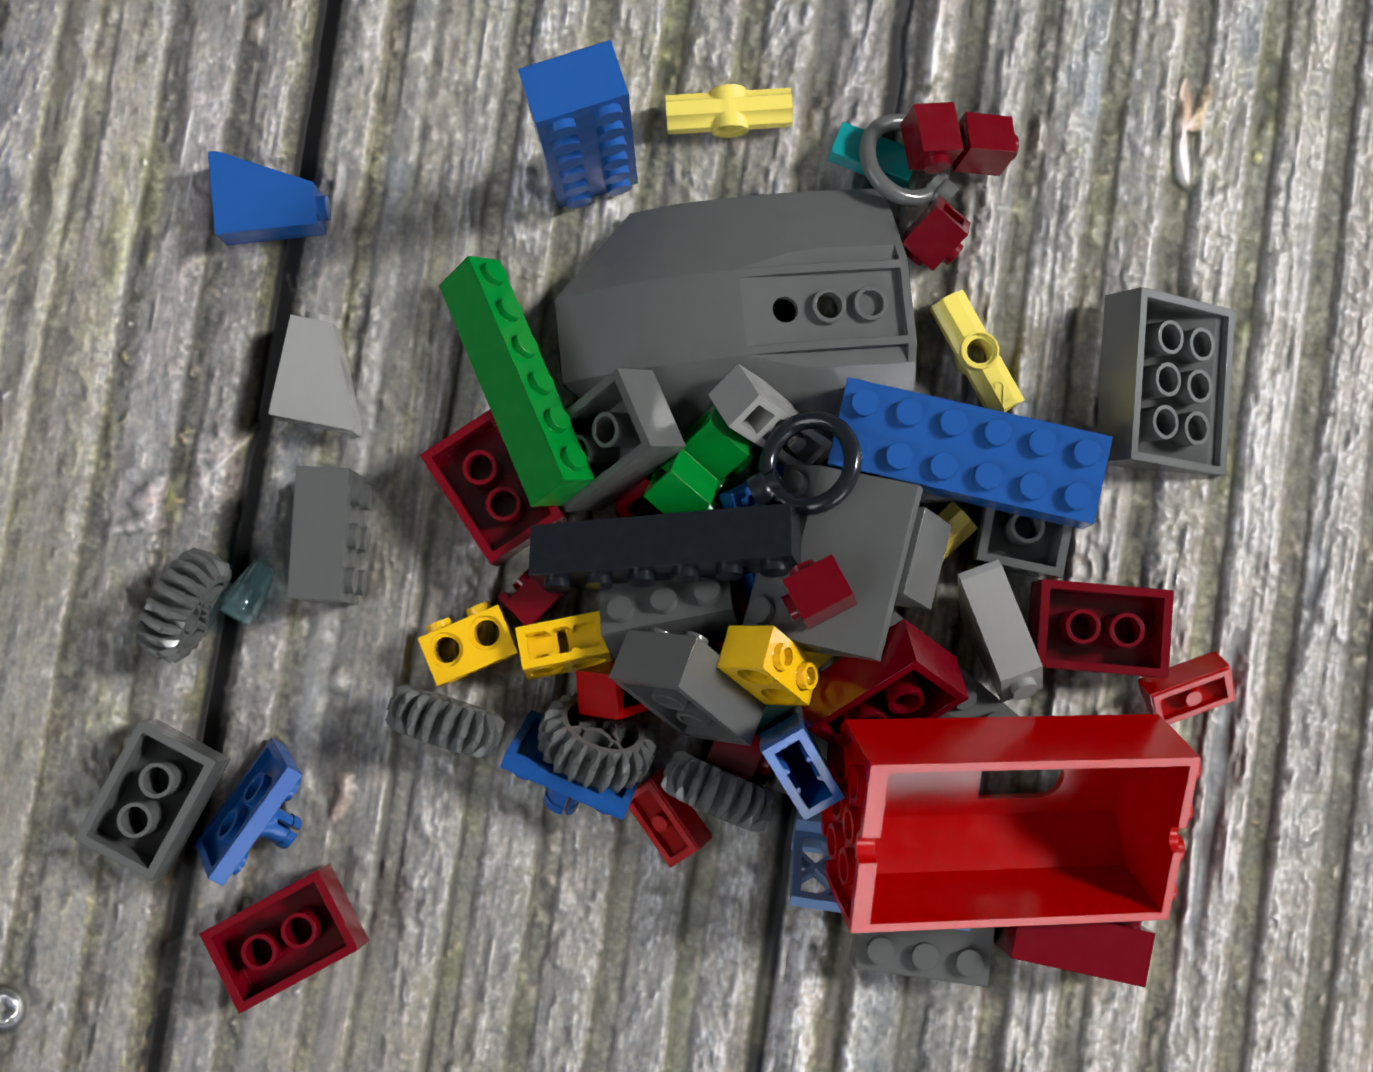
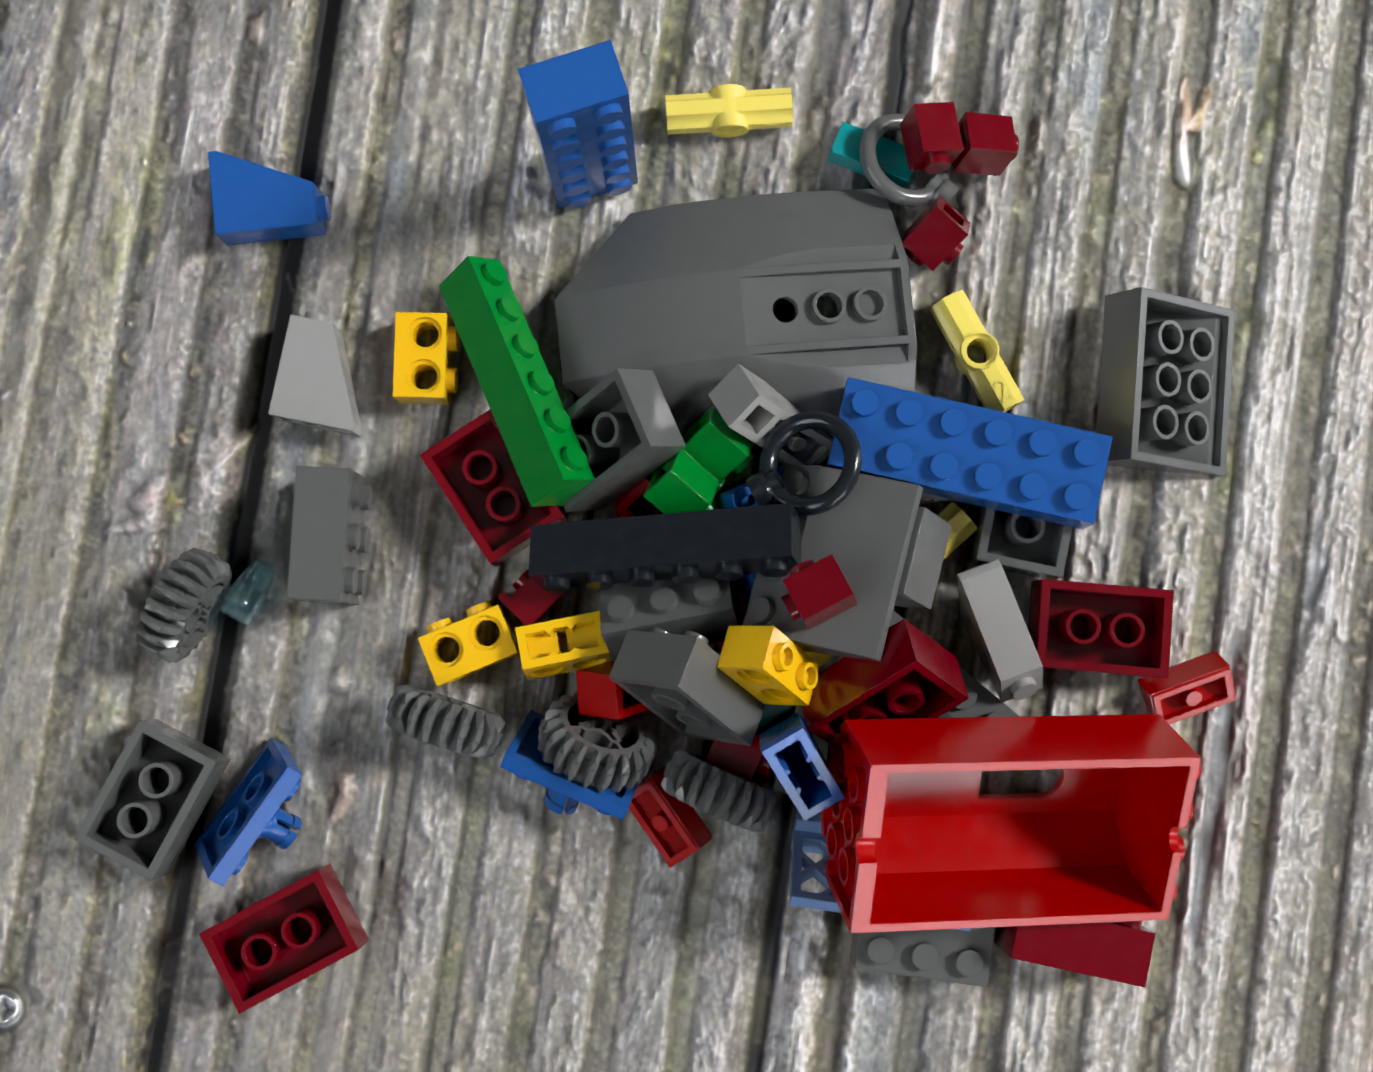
none -> yellow brick [393,312,460,405]

